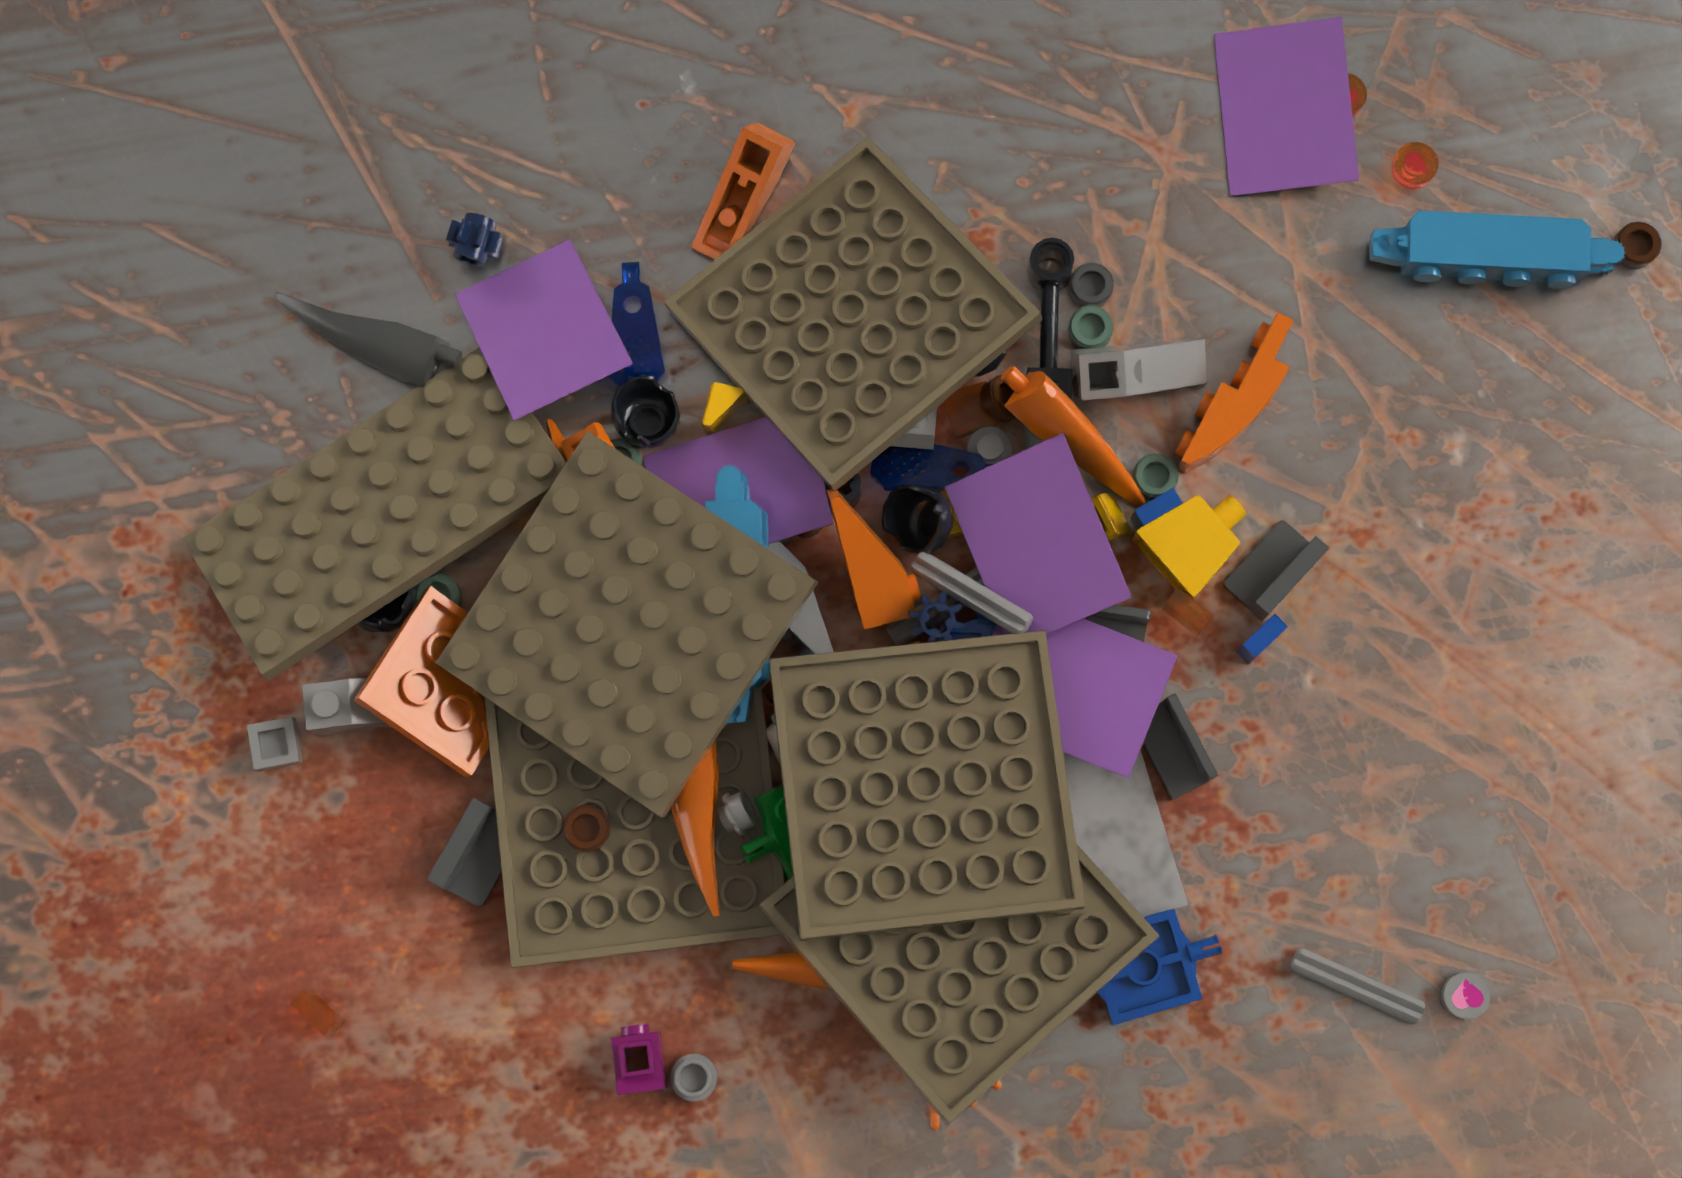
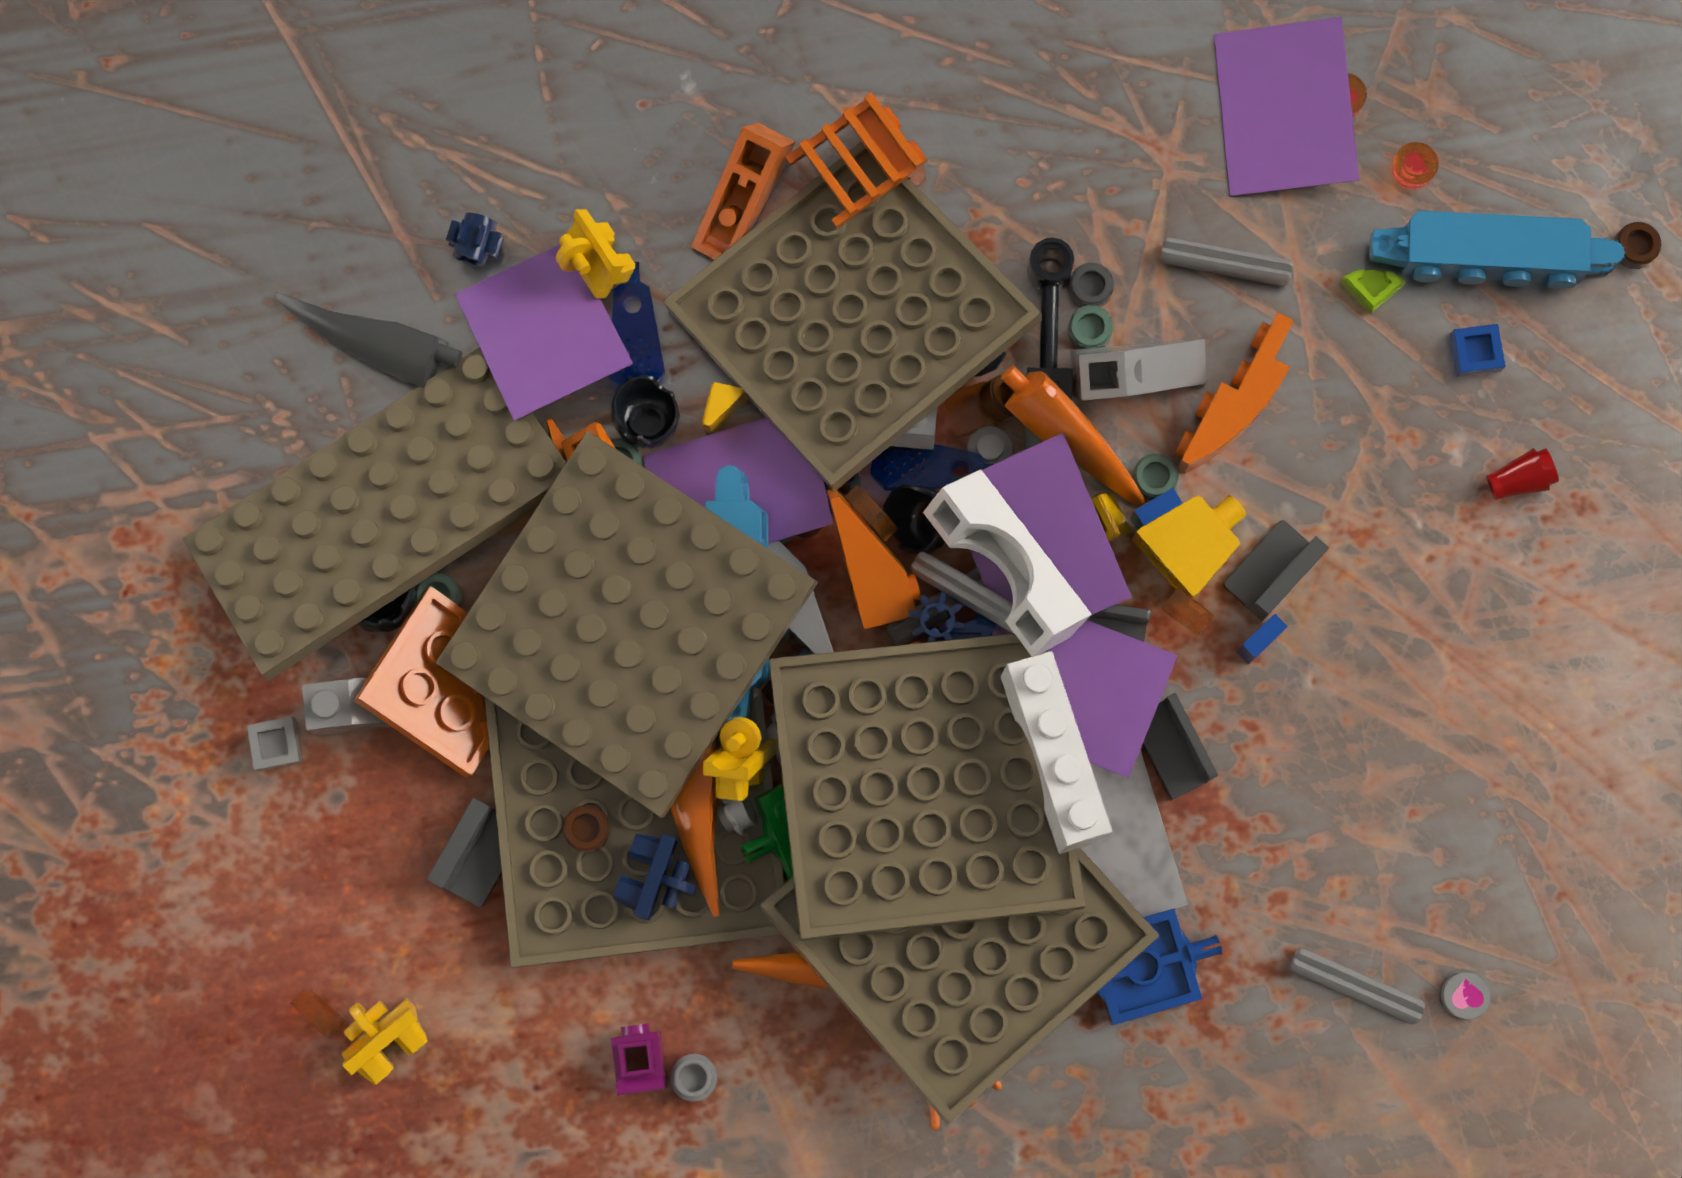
none -> yellow hips [342,998,427,1085]
none -> yellow hips [555,209,635,299]
none -> dark blue hips [613,833,697,921]
none -> yellow hips [703,717,777,801]
none -> orange plate [785,92,927,228]
none -> clear orange tile [844,484,898,541]
none -> white arch [923,469,1092,657]
none -> white arch [1001,651,1113,854]
none -> light grey axle [1160,238,1293,286]
none -> lime tile [1340,269,1406,315]
none -> blue tile [1450,324,1506,377]
none -> red cone [1486,448,1559,500]

